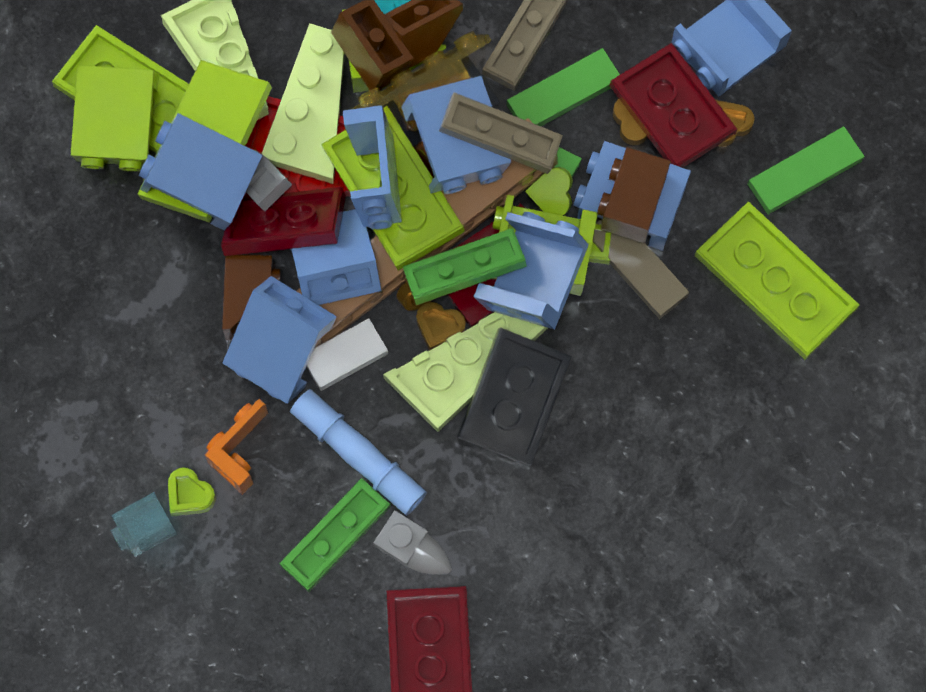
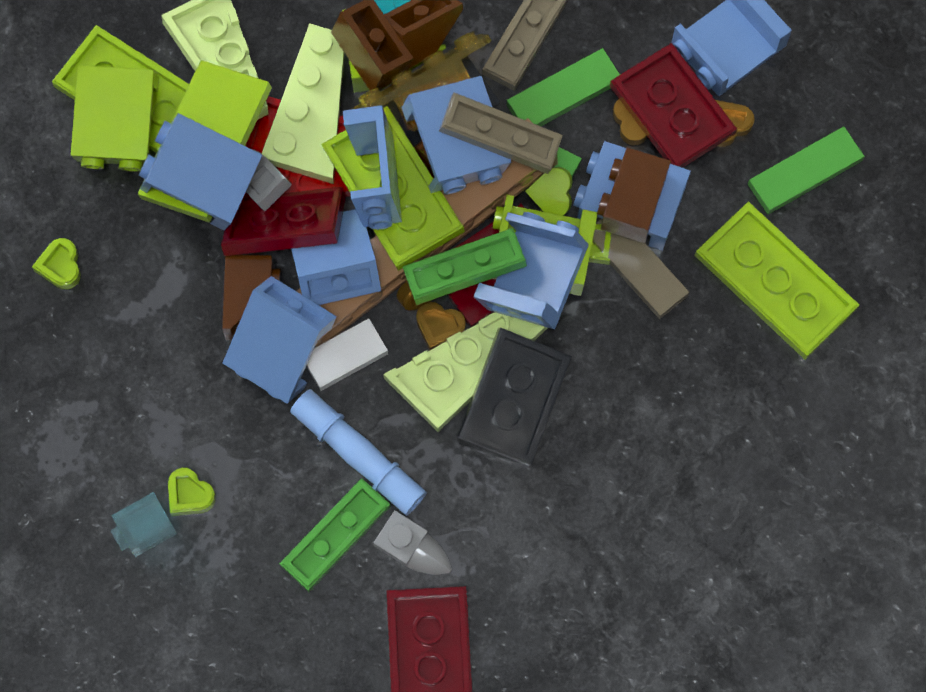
orange bracket [205,399,268,495] -> none
none -> lime tile [32,238,81,289]

